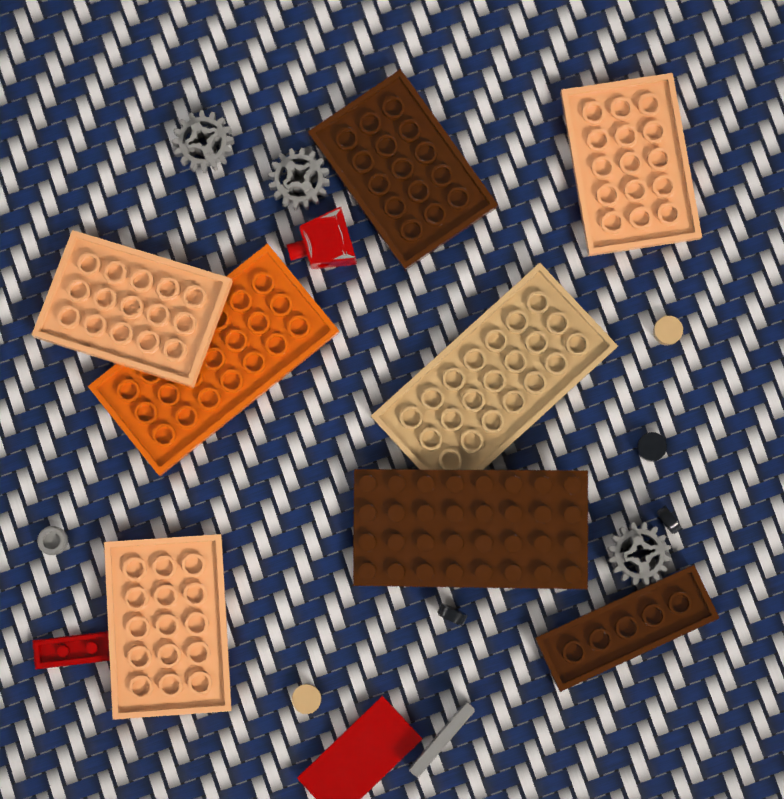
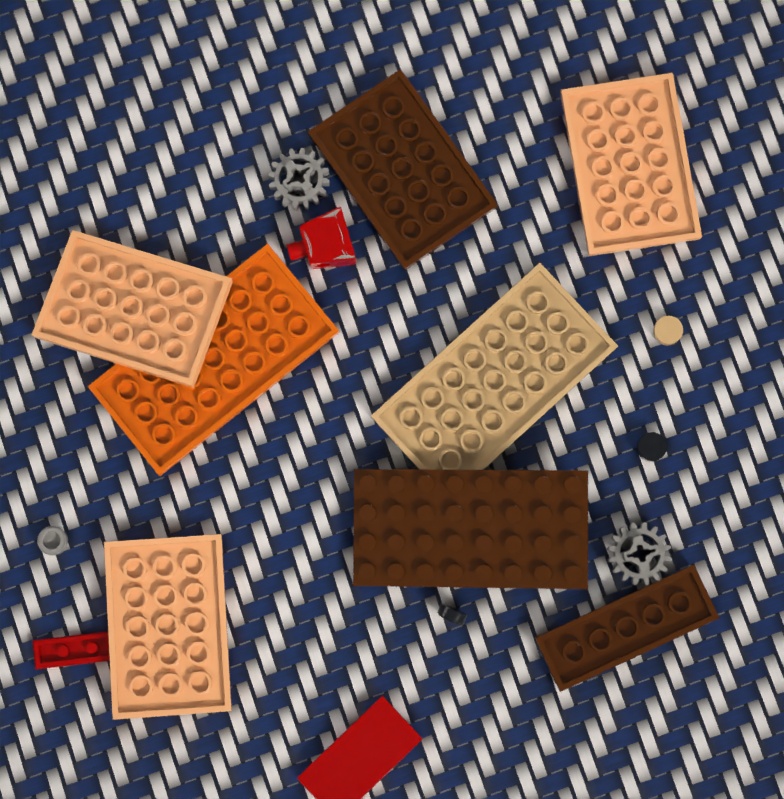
light grey gear [172,110,235,173] -> none
tan tile [292,684,321,714] -> none
light grey tile [409,701,475,777] -> none
black tile [657,505,682,534] -> none

